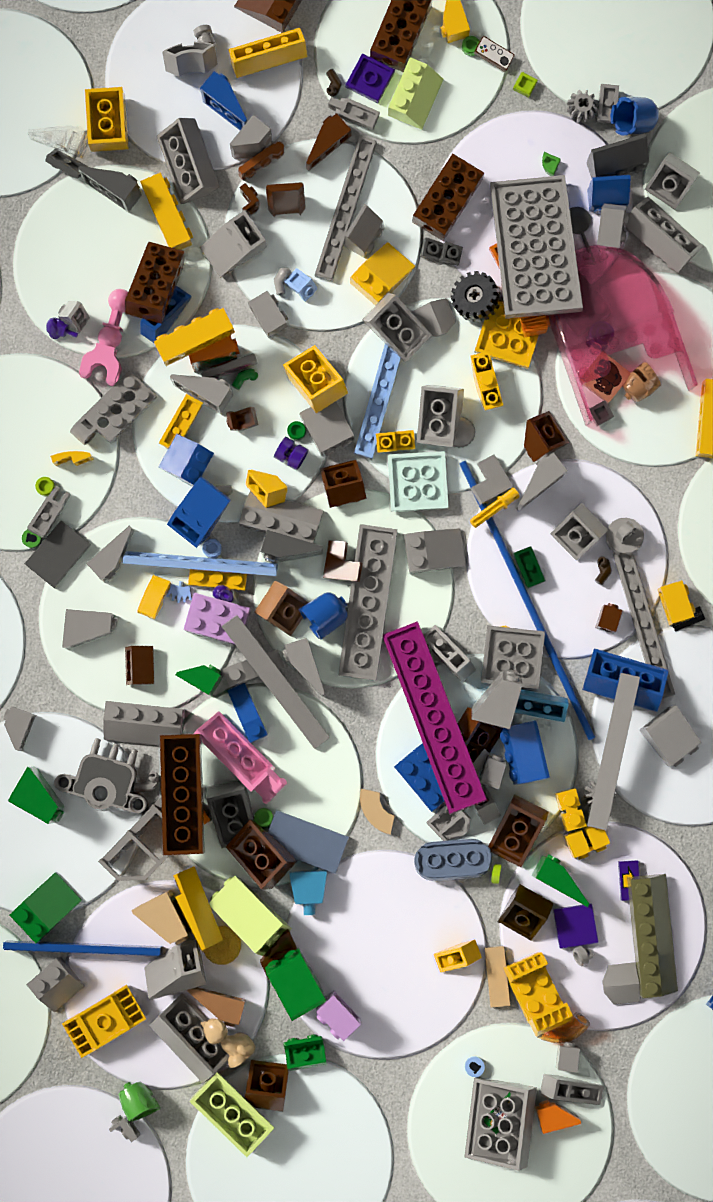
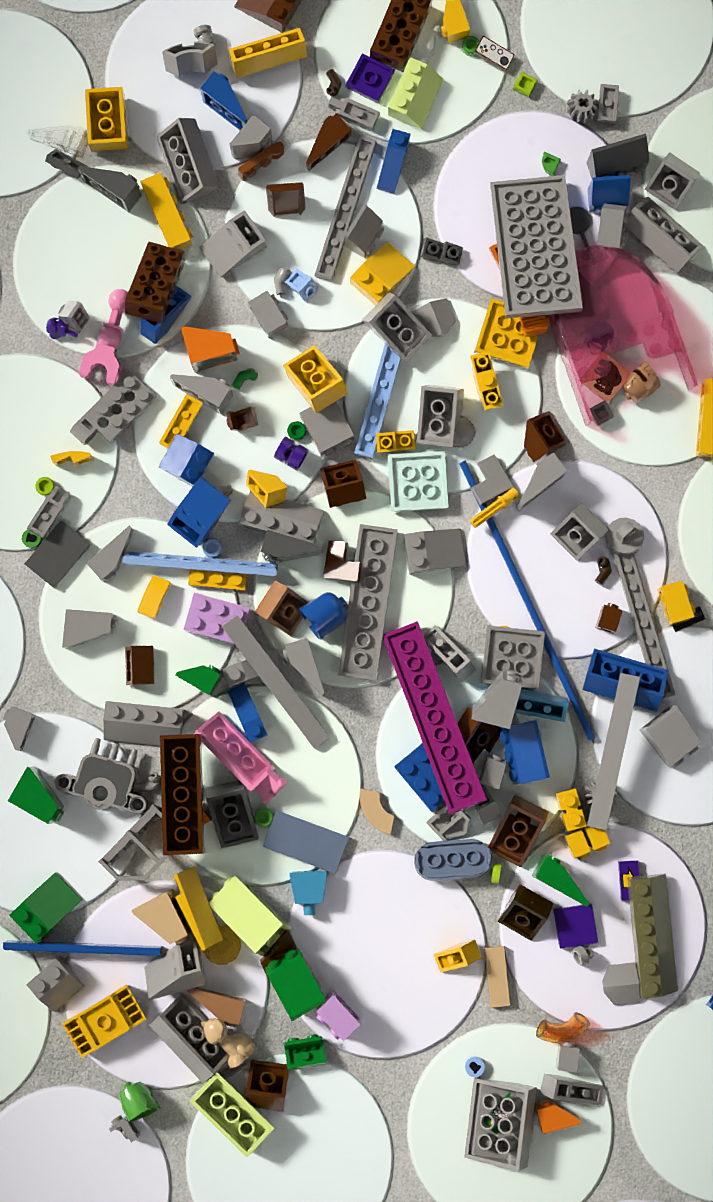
yellow brick [154,308,235,366] -> none
light blue piece [166,581,192,603] -> none
light grey tile [201,353,258,379] -> none
dark purple piece [212,585,234,603] -> none
reddish brown slope [226,820,297,890] -> none
reddish brown bracket [239,183,260,215] -> none
reddish brown brick [412,153,484,242] -> none
black bush [451,271,501,322] -> none
yellow plate [503,952,573,1037] -> none
dark green plate [513,546,546,589] -> none
blue cylinder [610,97,659,136] -> none
none -> blue slope [376,129,411,194]

